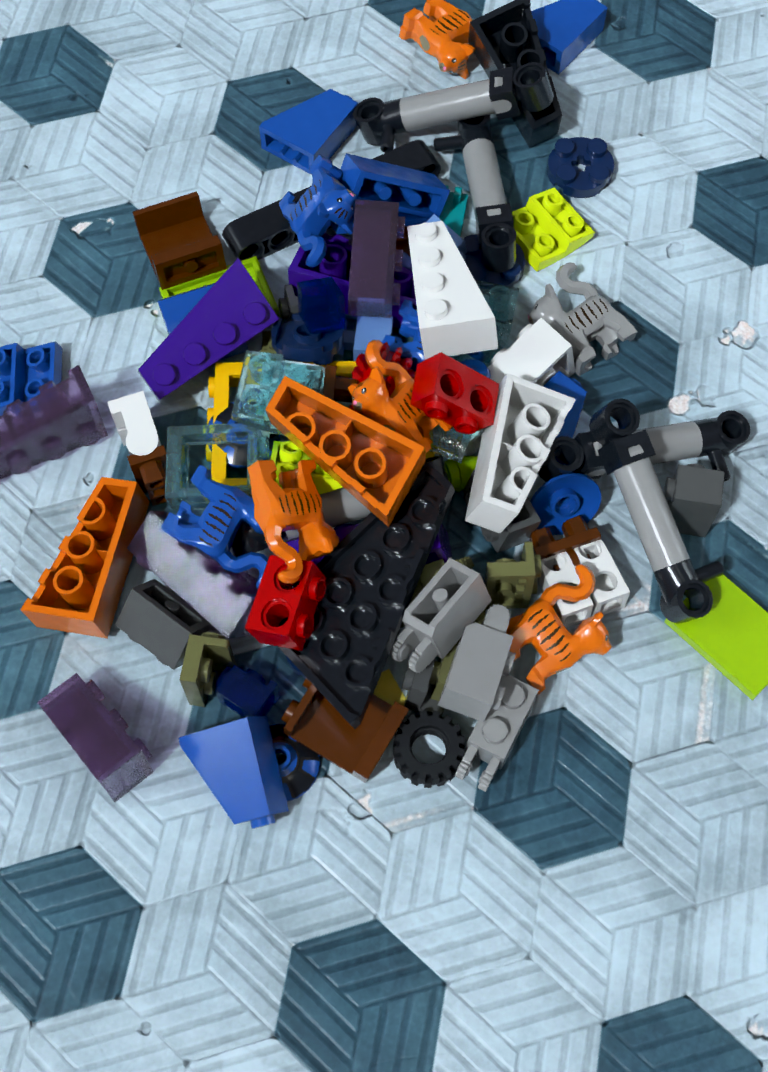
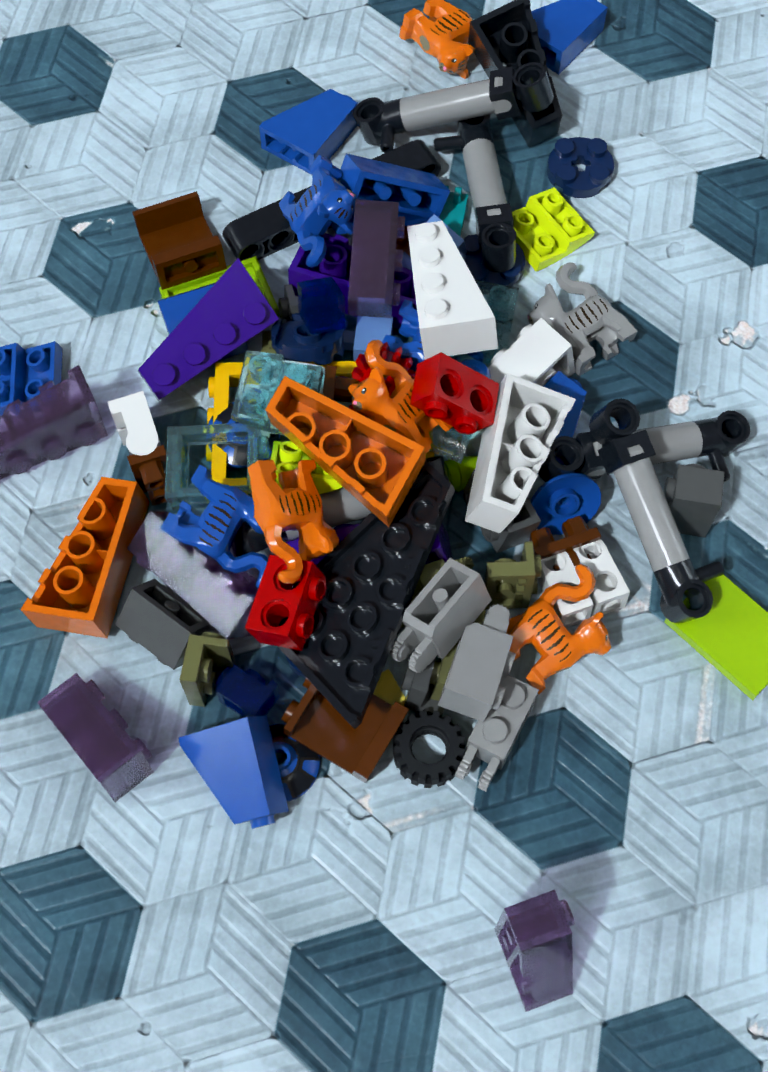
none -> clear purple wedge [494,890,575,1012]

